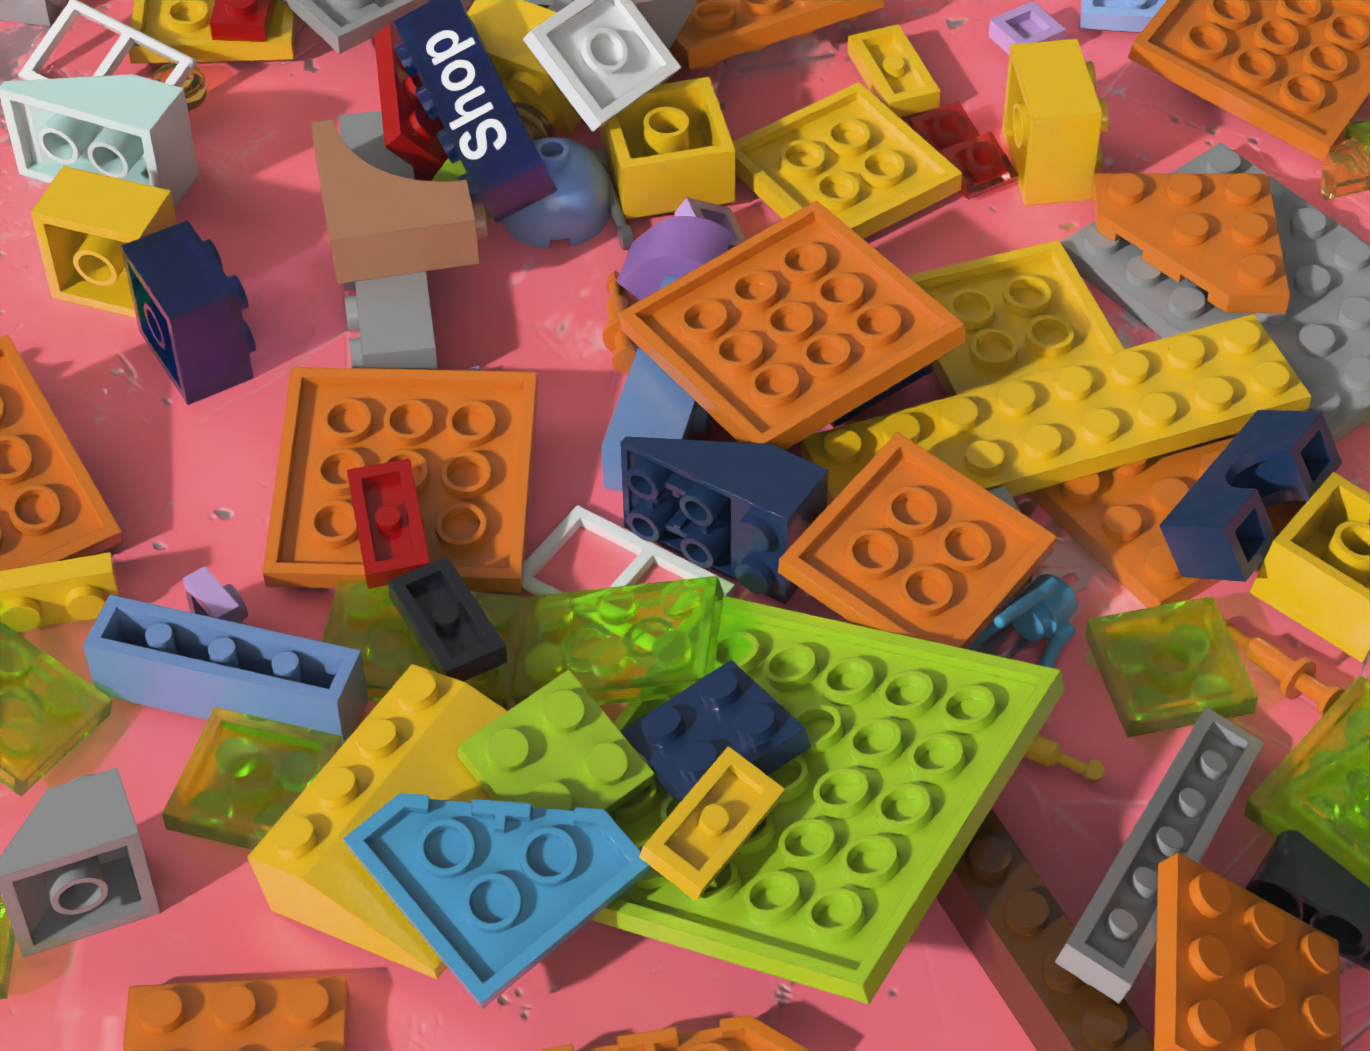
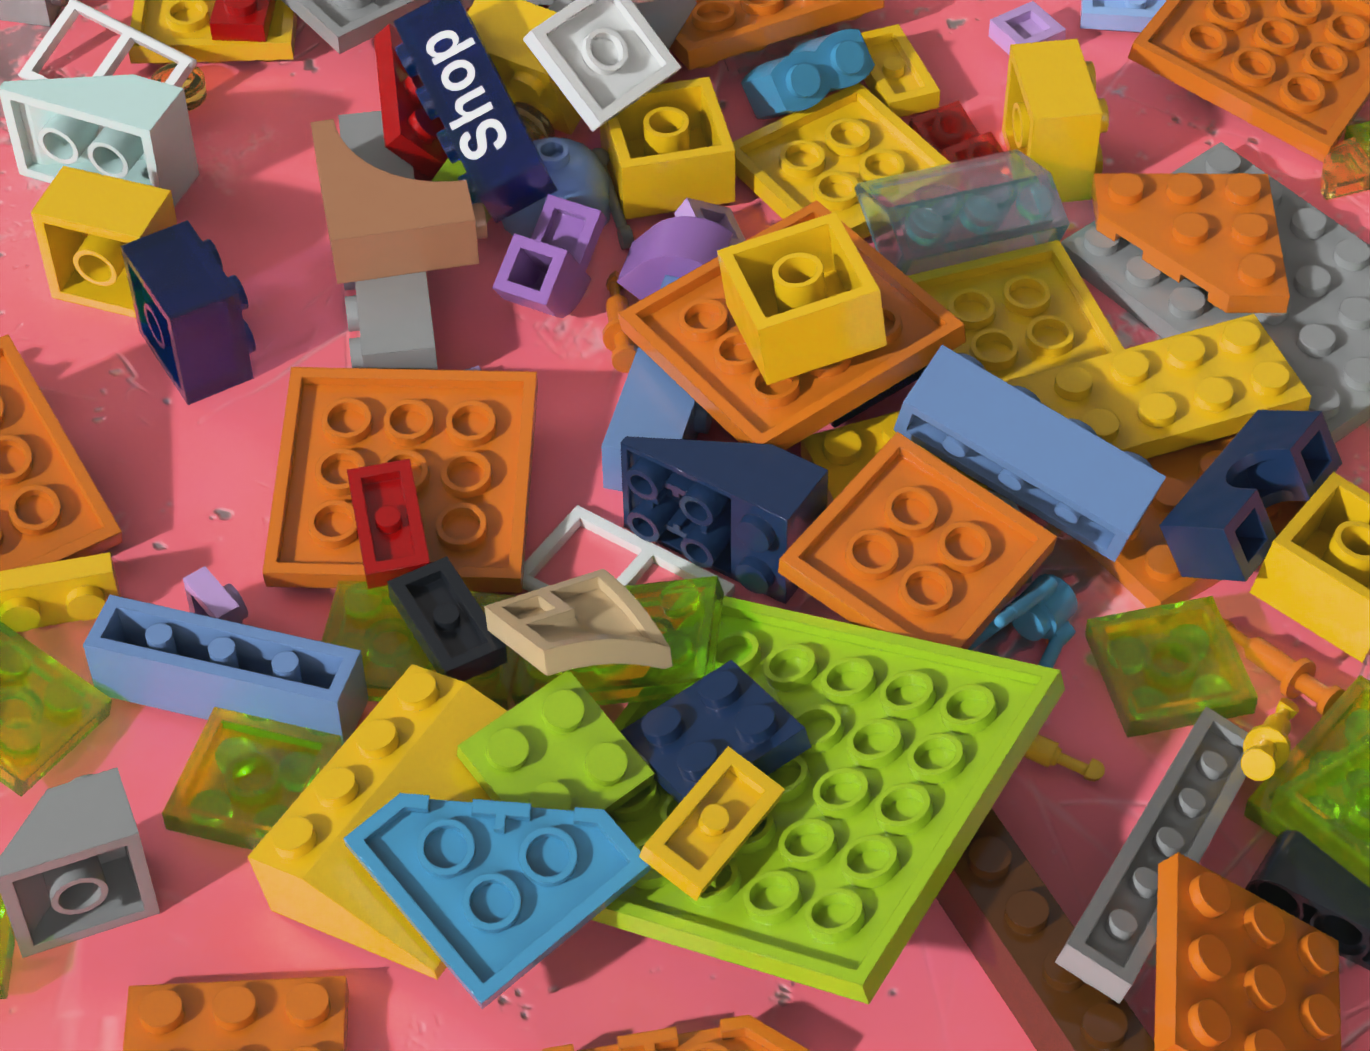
none -> tan plate [484,569,673,676]
none -> medium lavender brick [492,194,607,318]
none -> yellow brick [717,212,887,385]
none -> dark azure brick [741,29,875,119]
none -> clear light blue slope [854,149,1070,276]
none -> medium blue brick [893,345,1166,562]
none -> yellow piece [1241,697,1299,781]

